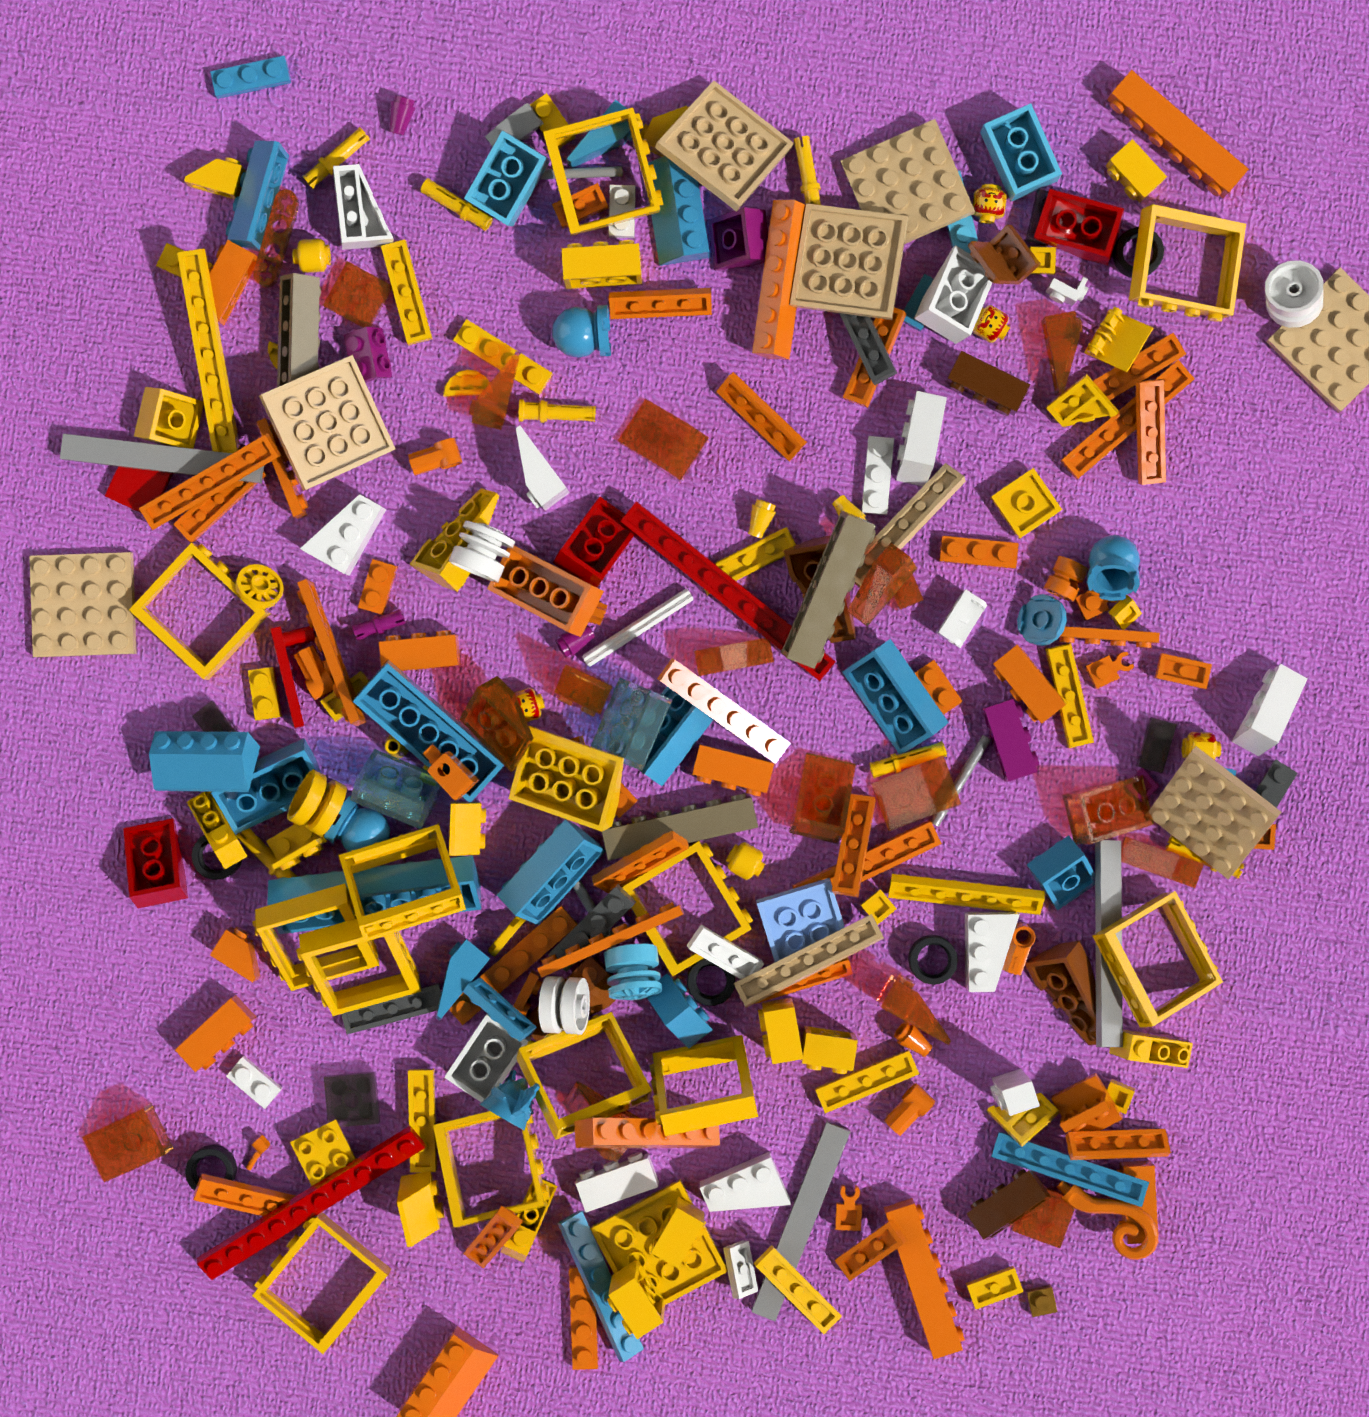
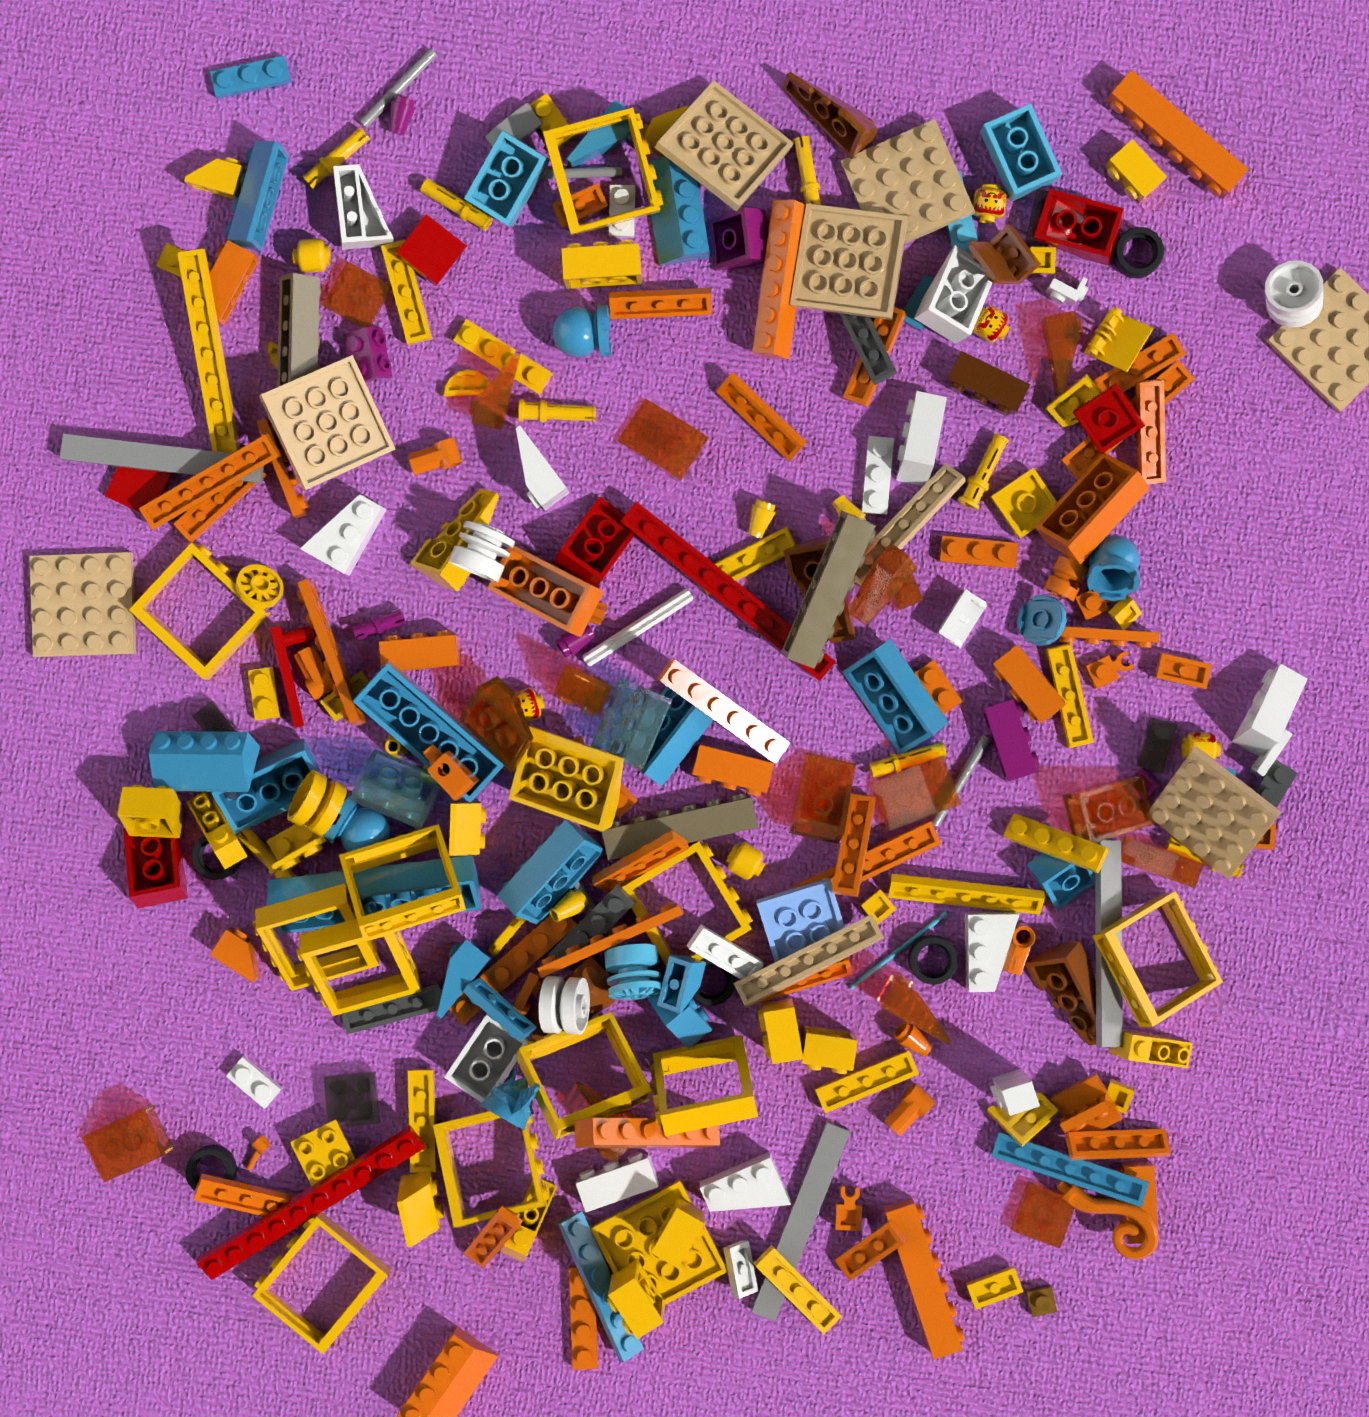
yellow slope [134,387,204,449] -> none
orange brick [175,995,256,1072] -> none
clear orange beam [253,189,300,288] -> none
orange plate [358,559,398,615] -> none
clear orange slope [694,638,774,677] -> none
reddish brown brick [966,1169,1051,1240] -> none
yellow window [1128,204,1246,322] -> none
none -> yellow brick [117,785,185,838]
none -> light grey bar [360,48,437,128]
none -> red tile [395,214,467,286]
none -> yellow cone [549,889,588,923]
none -> dark azure slope [657,955,706,1013]
none -> dark orange wedge [782,72,878,159]
none -> medium azure piece [849,911,948,990]
none -> yellow pin [957,433,1009,511]
none -> yellow plate [1003,813,1109,874]
none -> orange brick [1035,452,1150,565]
none -> red tile [1073,382,1145,454]
none -> white tile [1250,729,1293,777]

